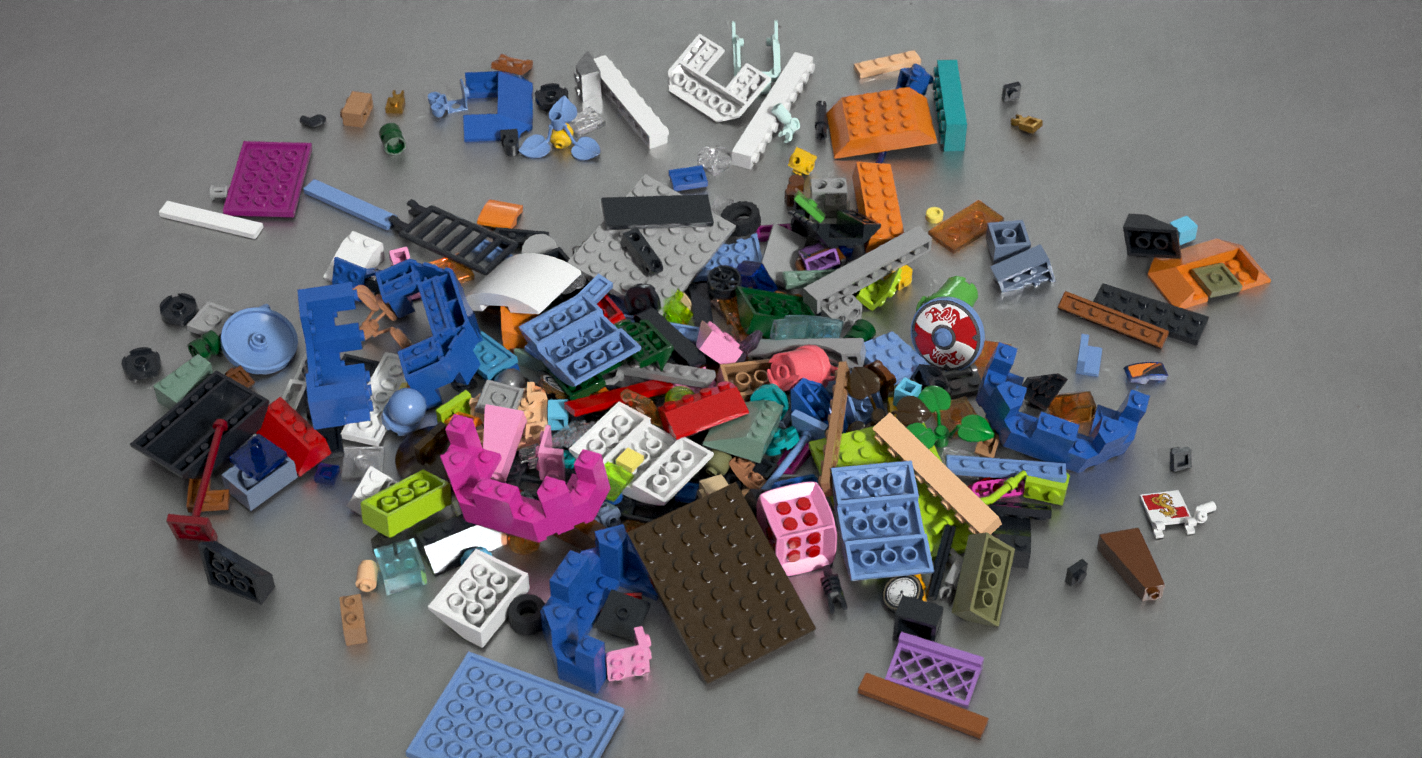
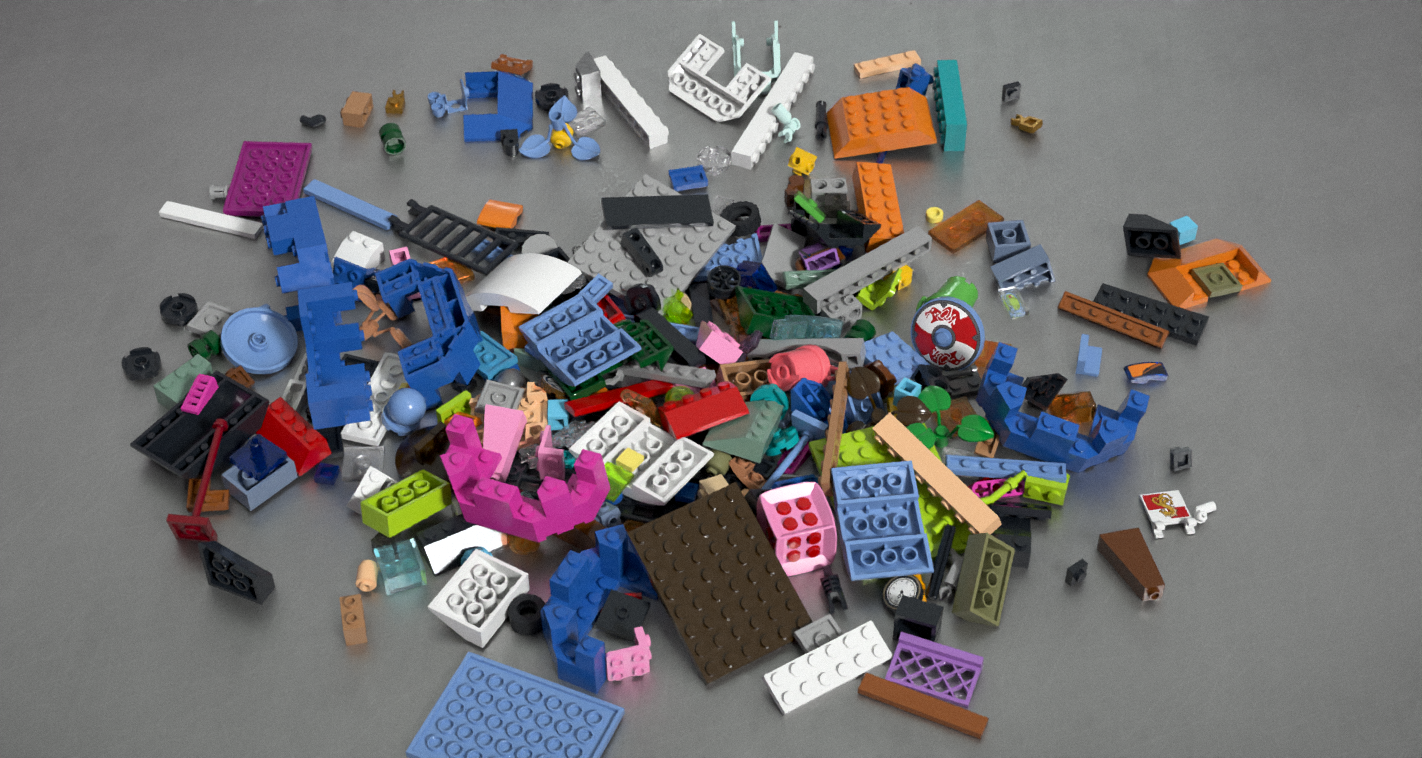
none -> dark pink slope [181,374,219,415]
none -> blue brick [261,196,343,332]
none -> white plate [762,620,893,716]
none -> light grey plate [793,614,844,654]
none -> clear tile [998,286,1030,319]

